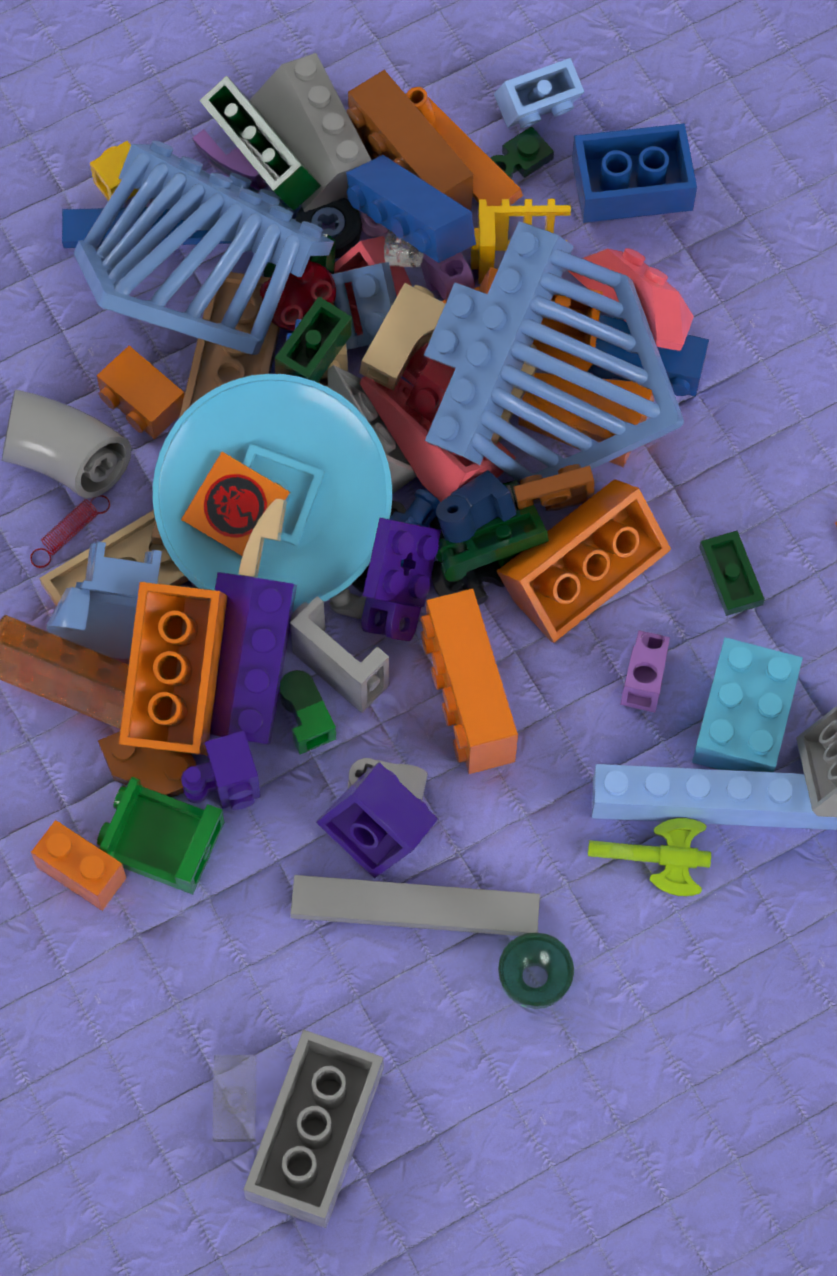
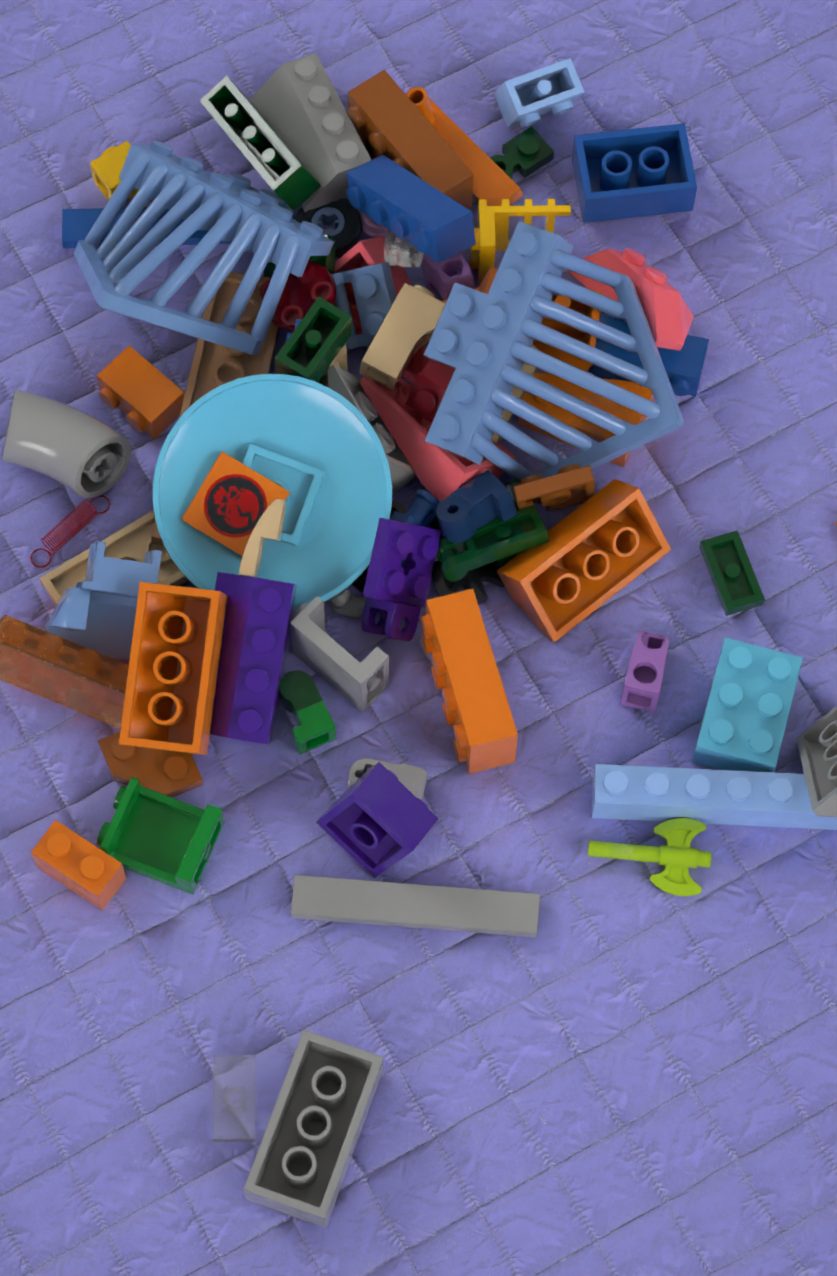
dark purple brick [181,731,261,810] -> none
medium lavender slope [192,129,266,191] -> none
clear green piece [498,932,574,1009] -> none

